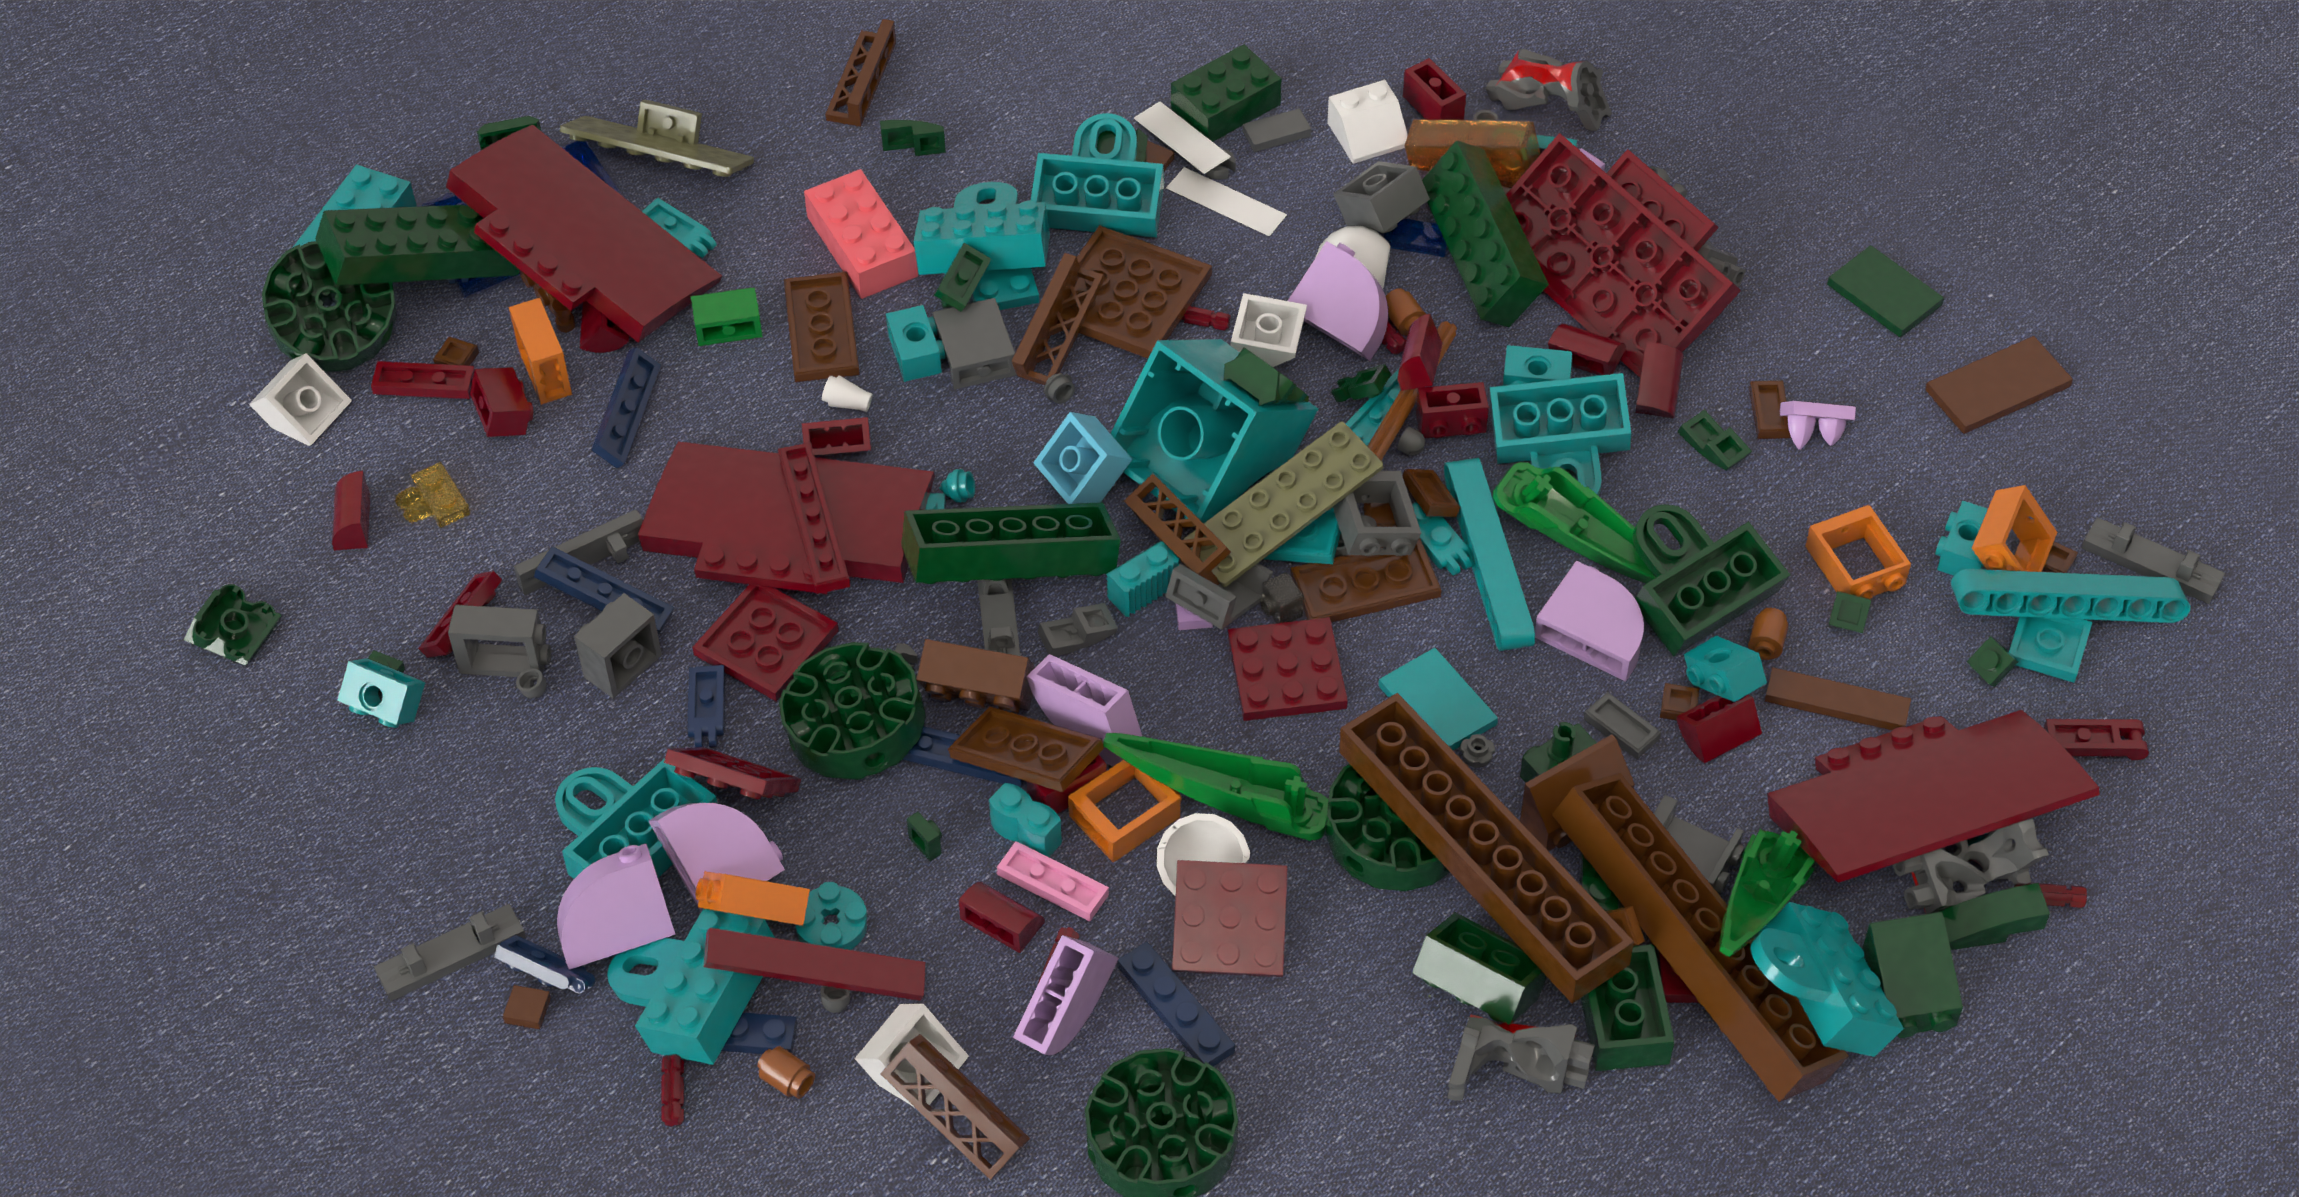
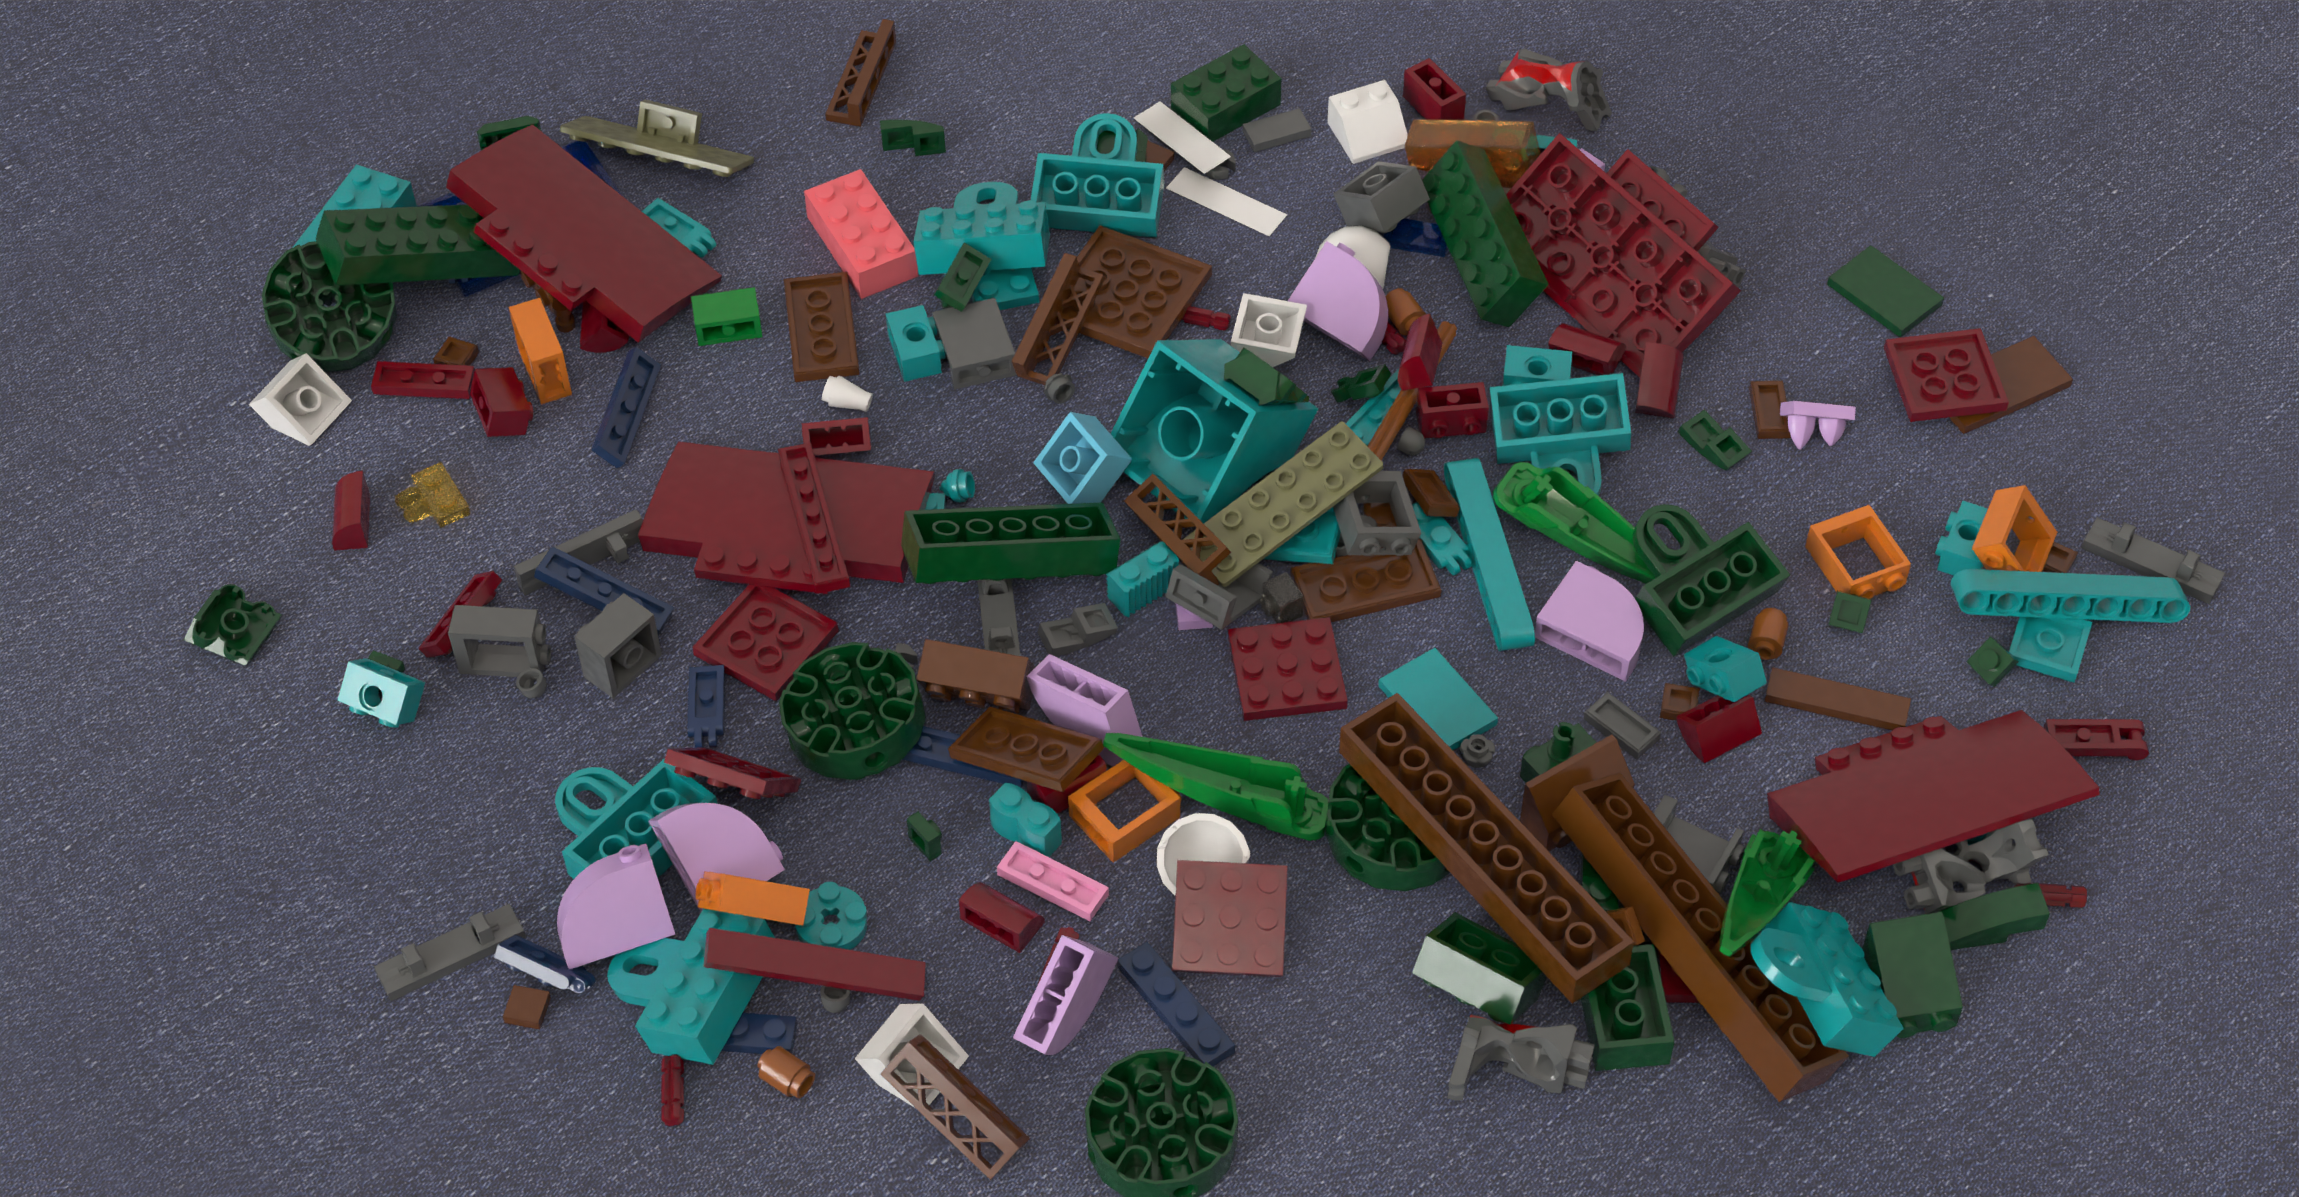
none -> dark red plate [1884,328,2009,422]

